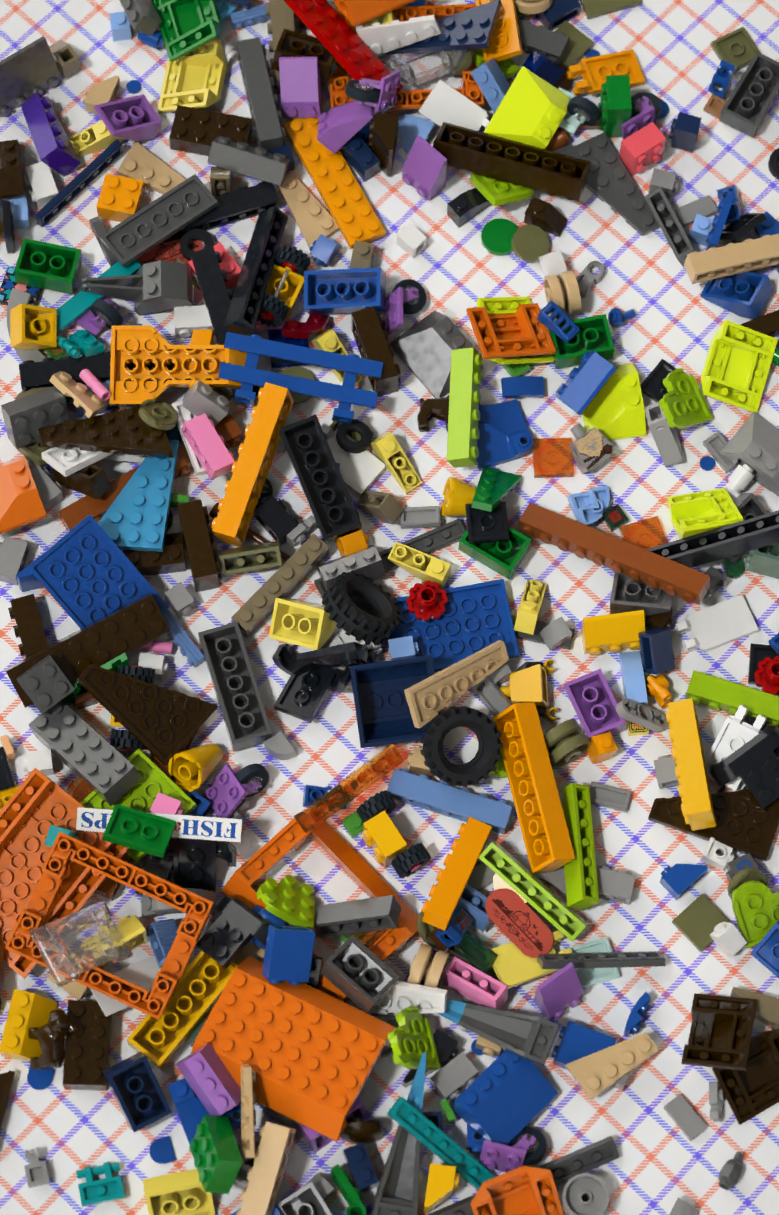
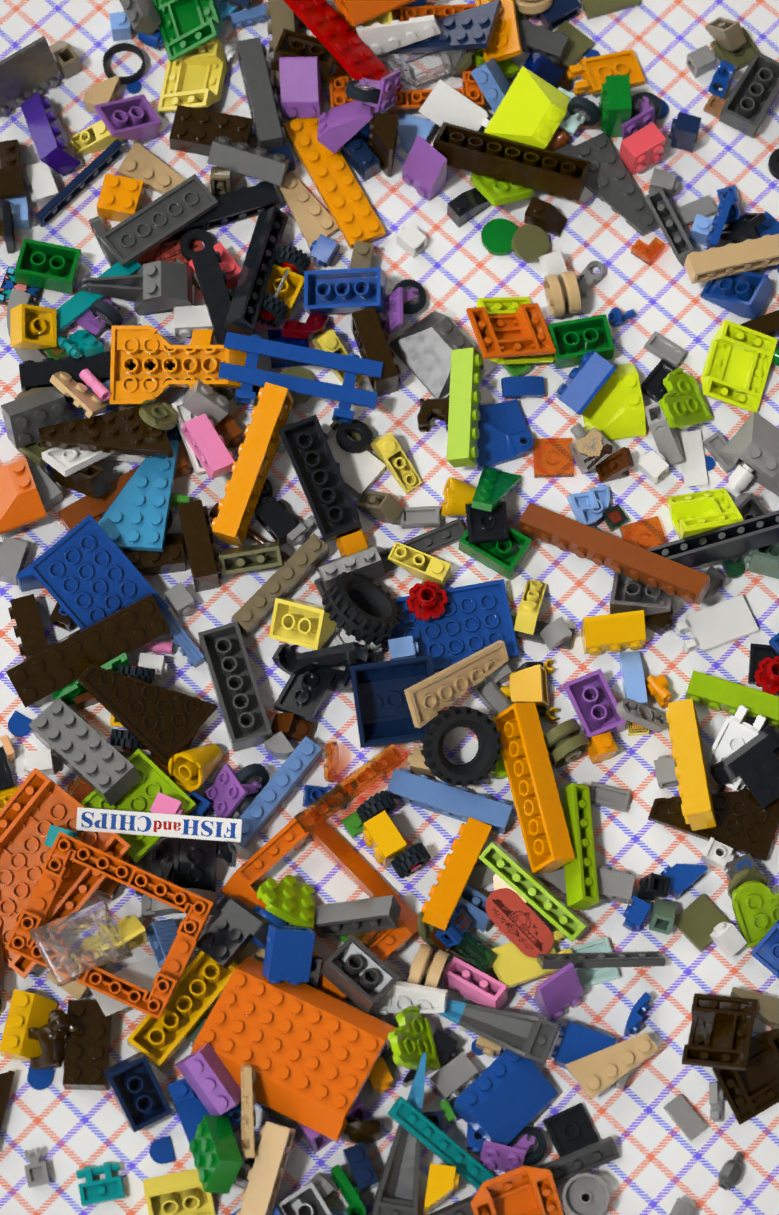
dark grey brick [16,654,75,714] -> none
green plate [102,804,176,858] -> none
blue slope [537,301,580,343] -> none
dark blue brick [638,627,675,674] -> none
none -> blue piece [8,710,33,737]
none -> dark brown brick [50,602,75,631]
none -> black tyre [103,43,145,85]
none -> medium blue brick [236,736,322,849]
none -> reddish brown slope [271,713,315,742]
none -> clear orange tile [324,741,339,783]
none -> light orange brick [367,1057,394,1093]
none -> black tile [542,1103,599,1158]
none -> reddish brown slope [596,447,634,483]
none -> blue brick [623,895,652,932]
none -> clear orange piece [630,237,665,266]
none -> black leg [637,873,671,901]
none -> white brick [638,450,669,485]
none -> light grey tile [644,331,688,369]
none -> sand green brick [649,898,676,935]
none -> white sticker [678,430,709,487]
none -> light grey brick [686,45,717,78]
none -> dark tan slope [705,17,747,52]

